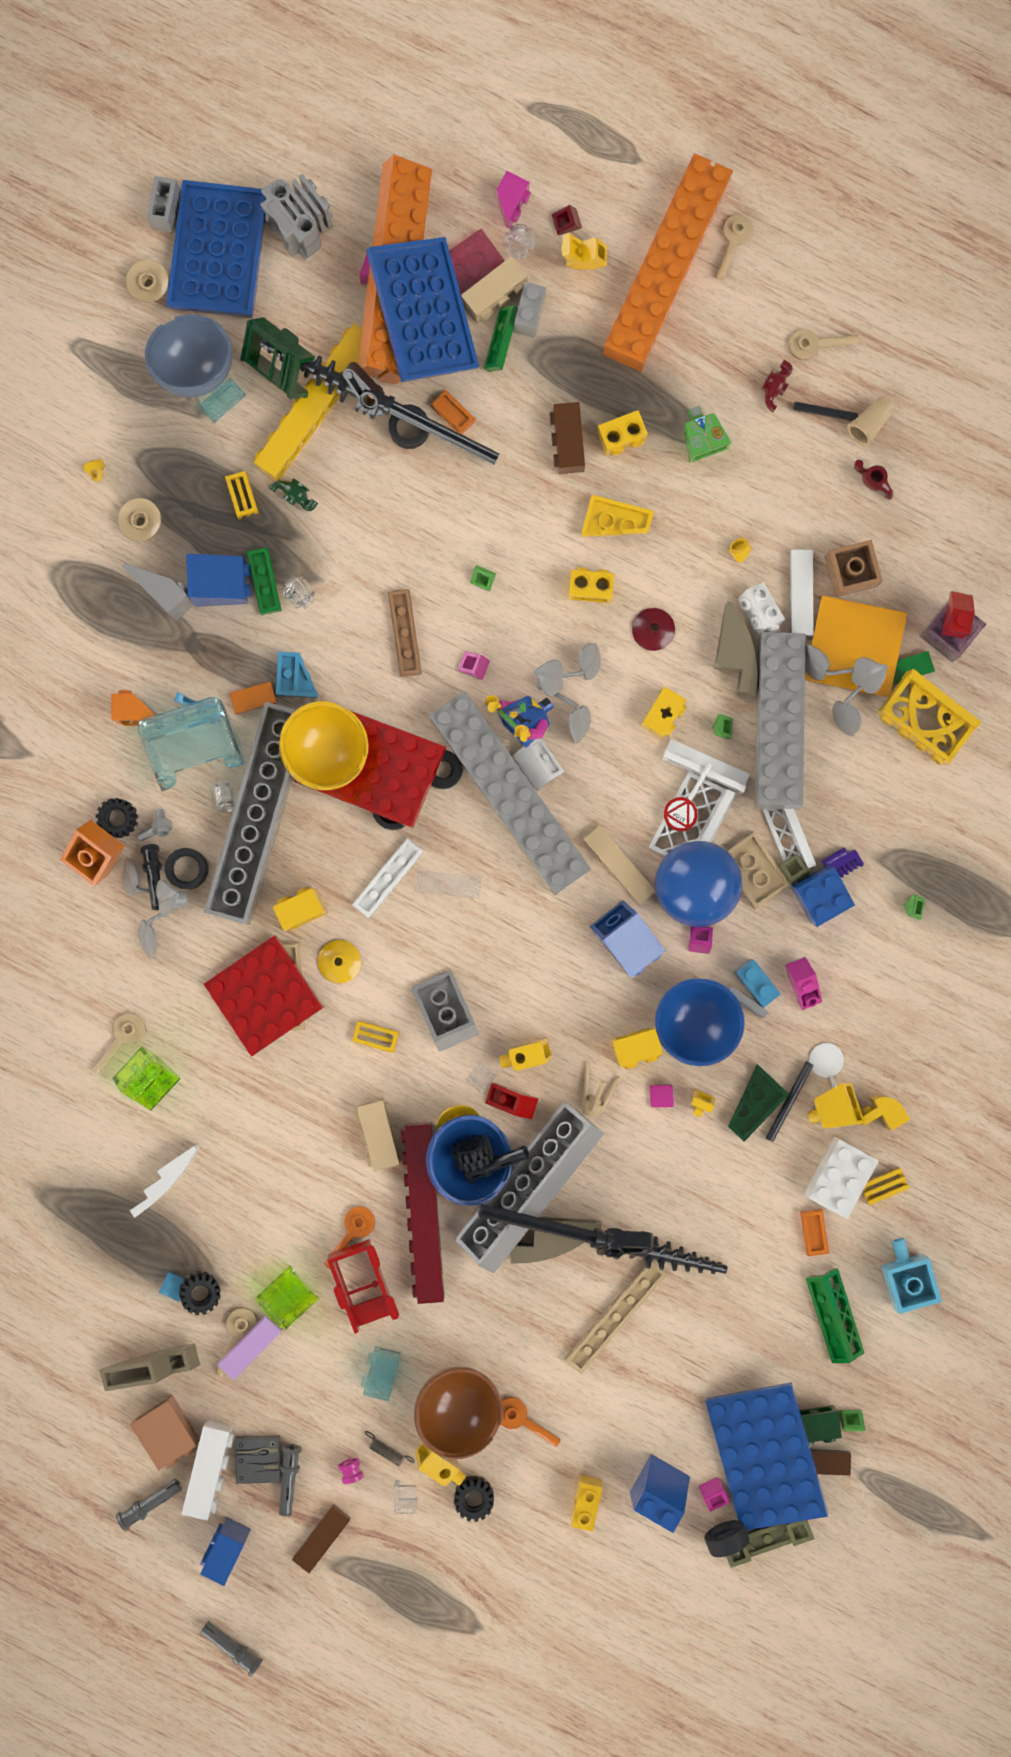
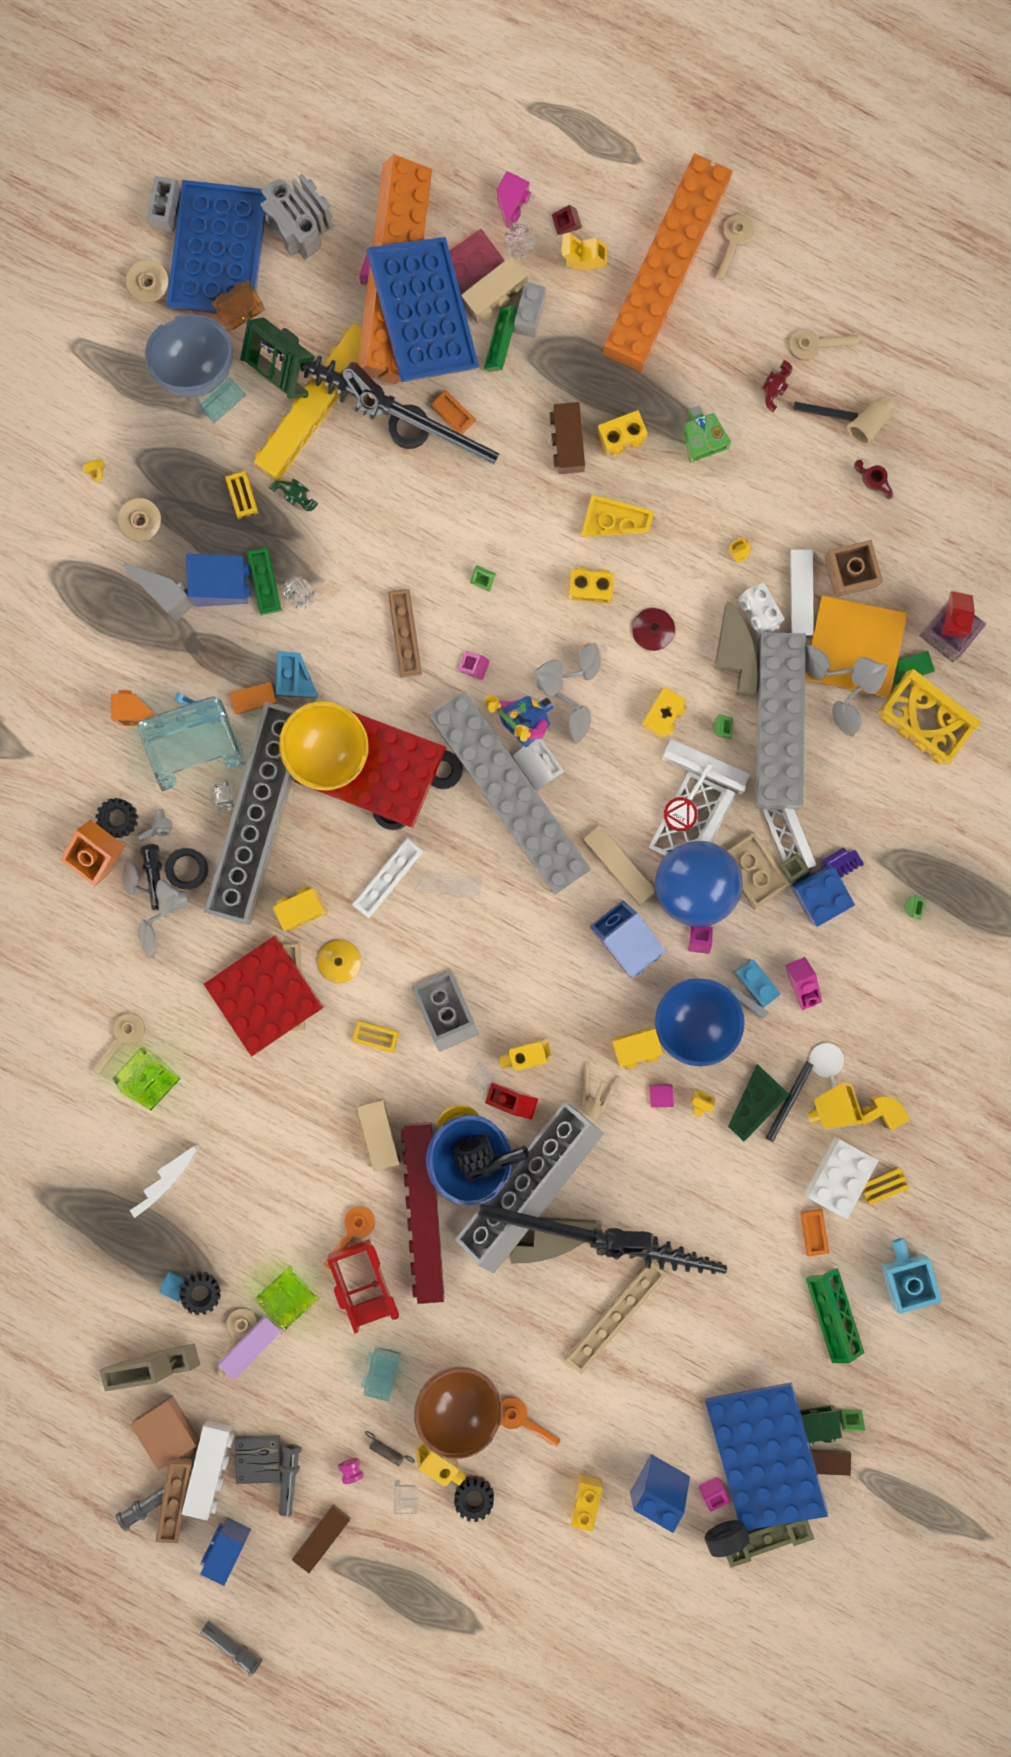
none -> medium nougat tile [156,1458,192,1543]
none -> clear orange brick [212,280,265,332]

